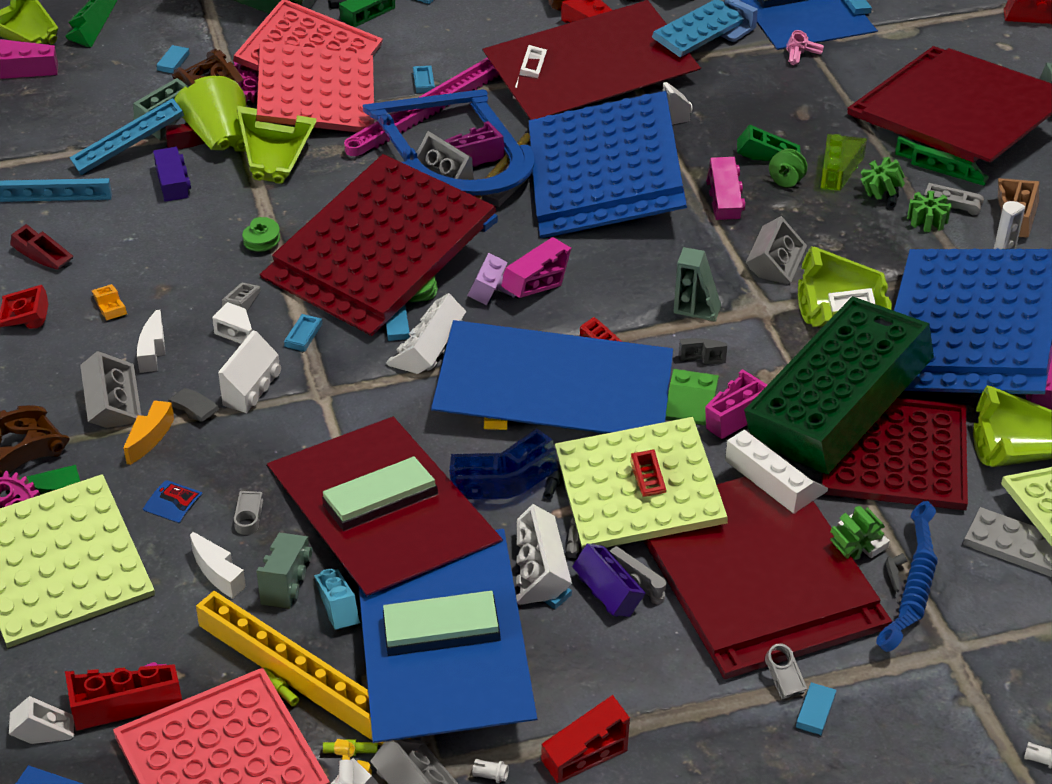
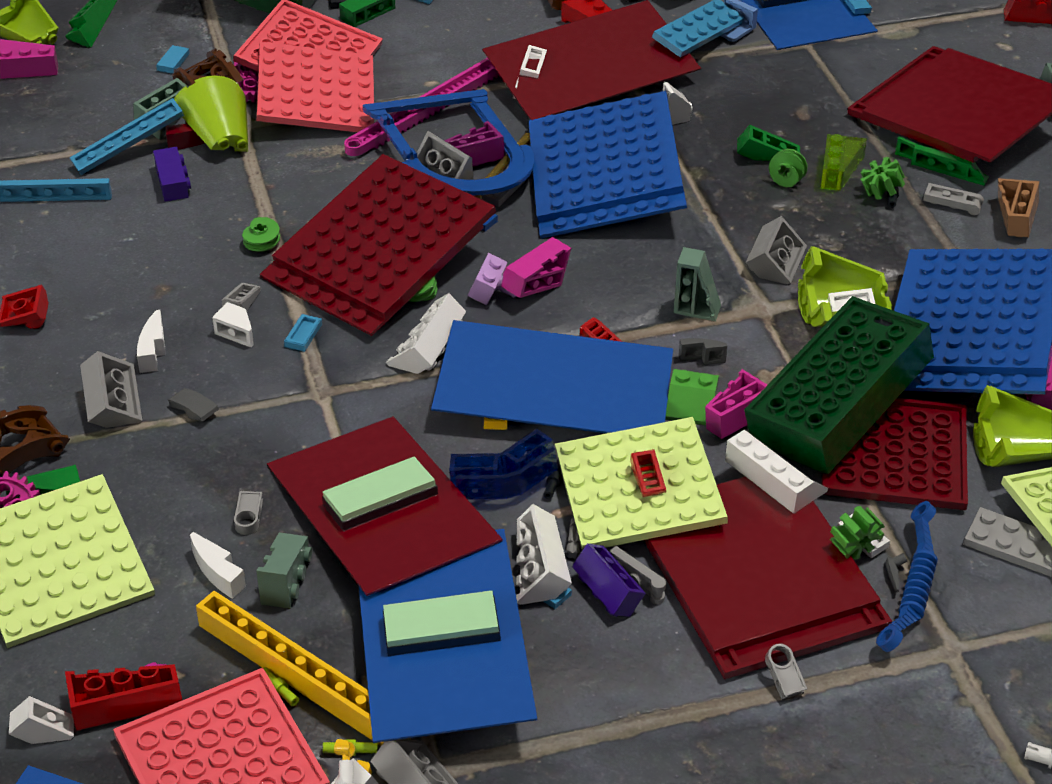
dark red slope [10,224,73,269] -> none
light orange slope [91,284,127,321] -> none
light orange slope [123,401,174,465] -> none
sticker [143,480,203,523] -> none
white slope [218,330,281,413] -> none
lime cone [237,106,317,184] -> none
medium azure slope [314,569,360,630] -> none
dark azure tile [386,305,410,341] -> none
dark azure tile [413,65,435,93] -> none
white pin [472,759,509,783] -> none
red wedge [541,695,630,784] -> none
dark pink wedge [706,157,745,220] -> none
bright pink axle [786,30,824,66] -> none
dark azure tile [796,682,837,735] -> none
bright green gear [907,191,951,232] -> none
white brick [994,201,1025,249] -> none

